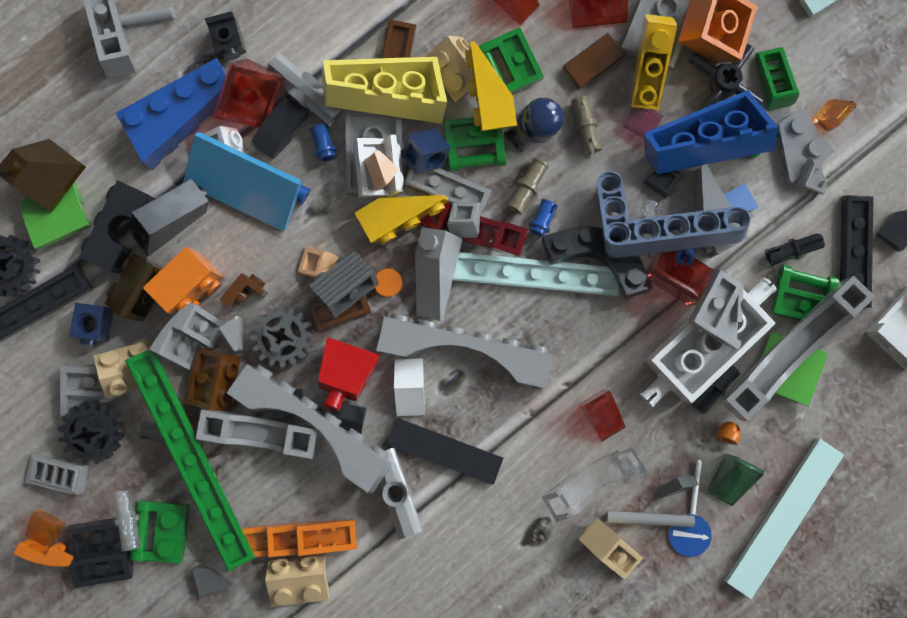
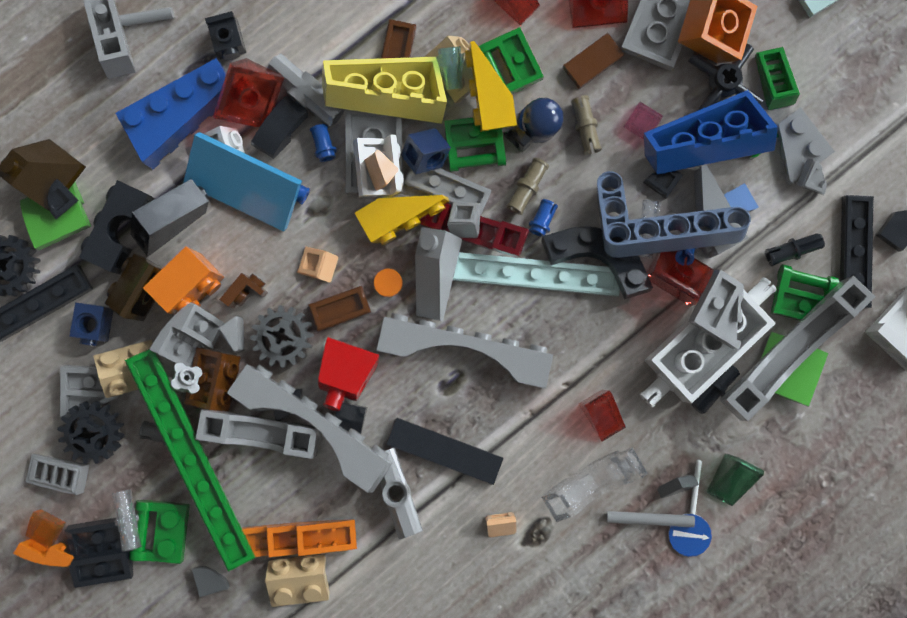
dark grey brick [309,251,379,318] -> none
white slope [394,358,425,416] -> none
tan slope [578,518,643,579] -> none
yellow slope [631,14,677,110] -> none
orange hinge [715,421,741,445] -> none
light aqua tile [724,438,844,599] -> none
clear orange slope [813,99,857,132] -> none
none -> black tile [48,178,79,219]
none -> plate [170,362,202,394]
none -> clear light blue cone [436,46,464,90]
none -> light nougat slope [485,512,516,537]

